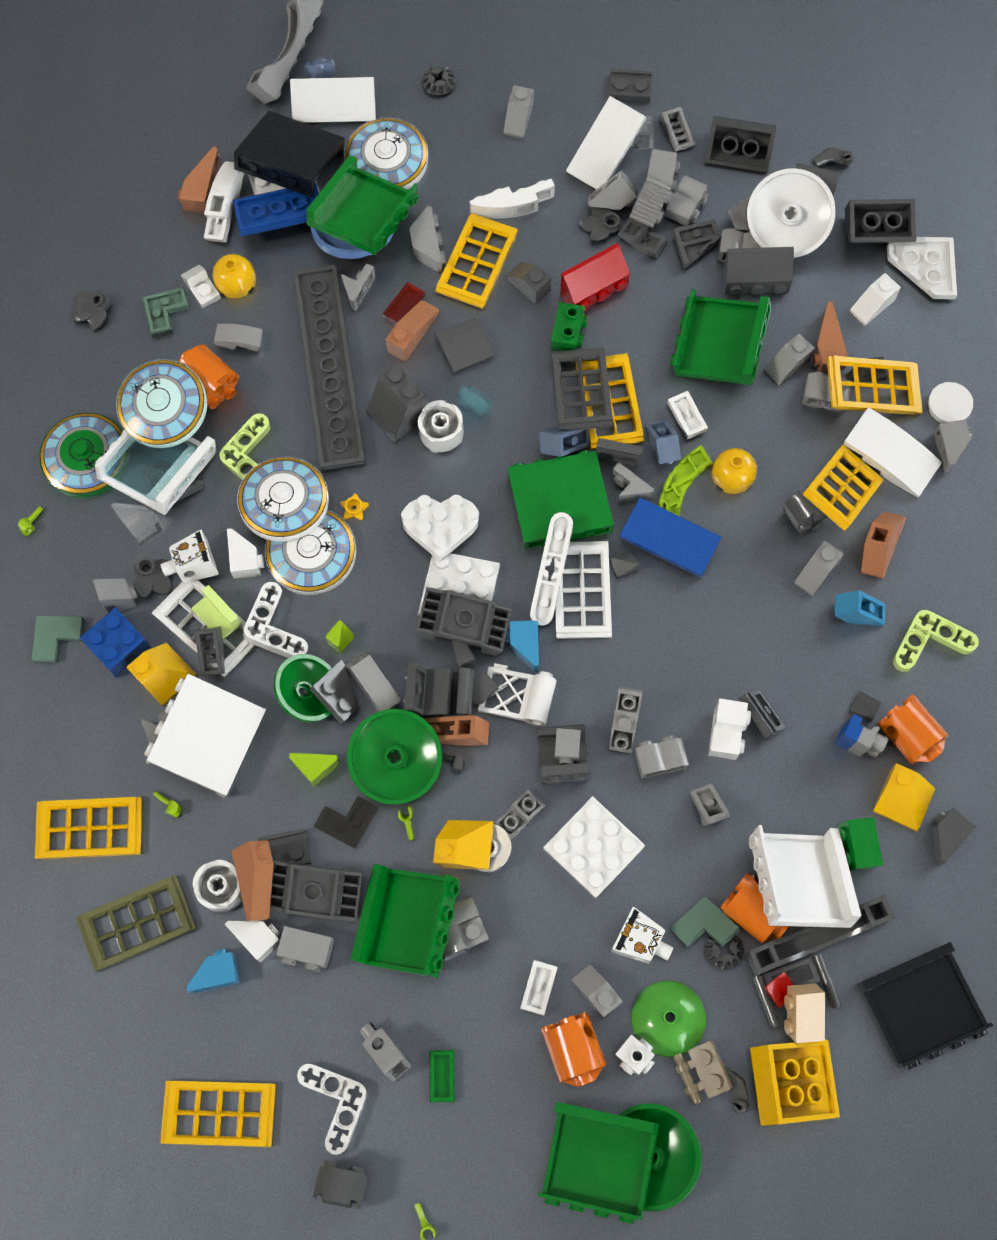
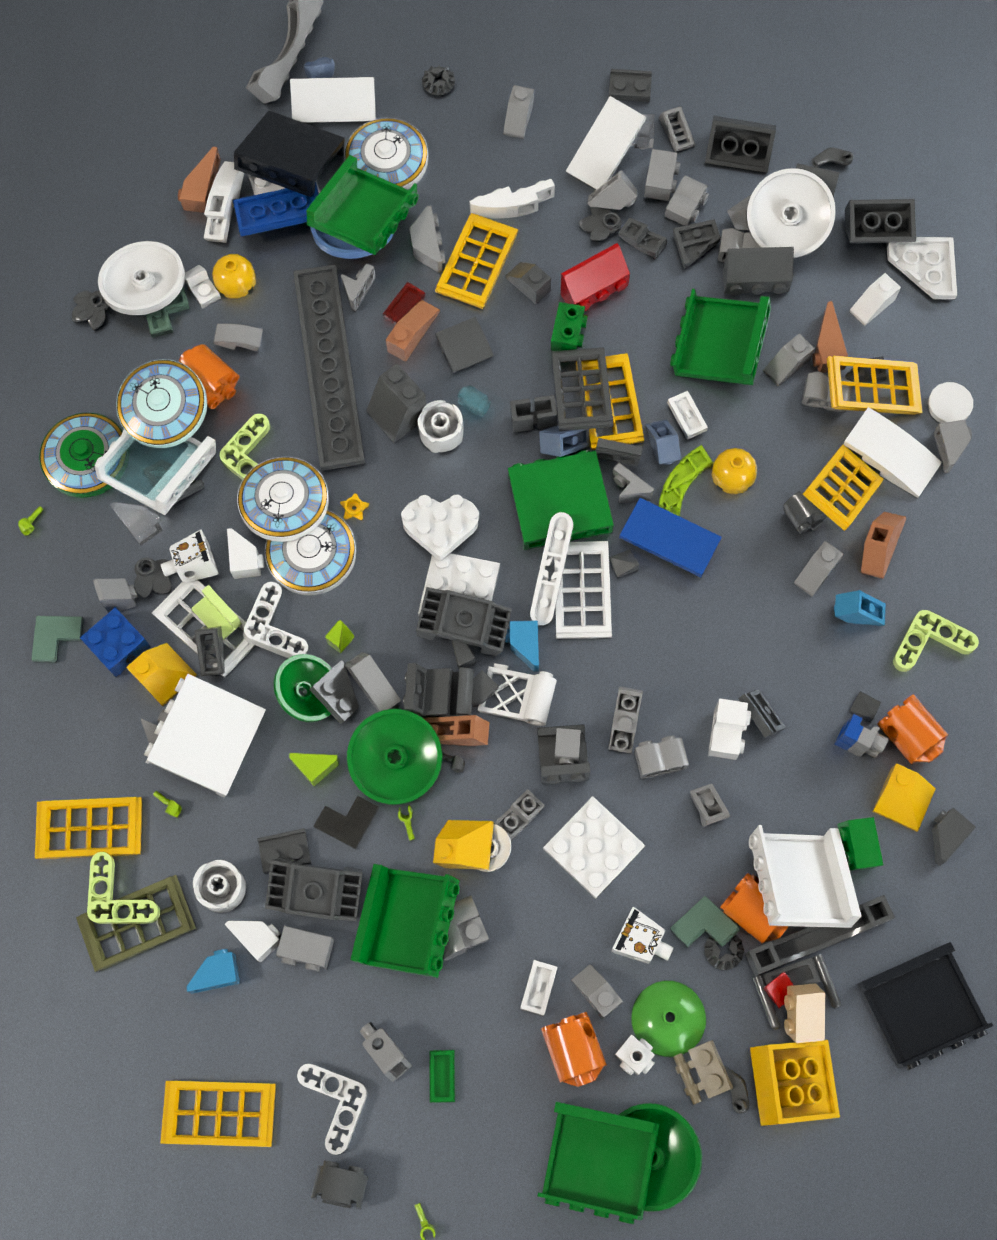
nougat slope [231,840,274,922] -> none
light grey brick [629,175,673,228] -> none
none -> yellowish green beam [87,852,160,924]
none -> white dish [98,241,185,315]
none -> dark grey piece [510,395,558,433]

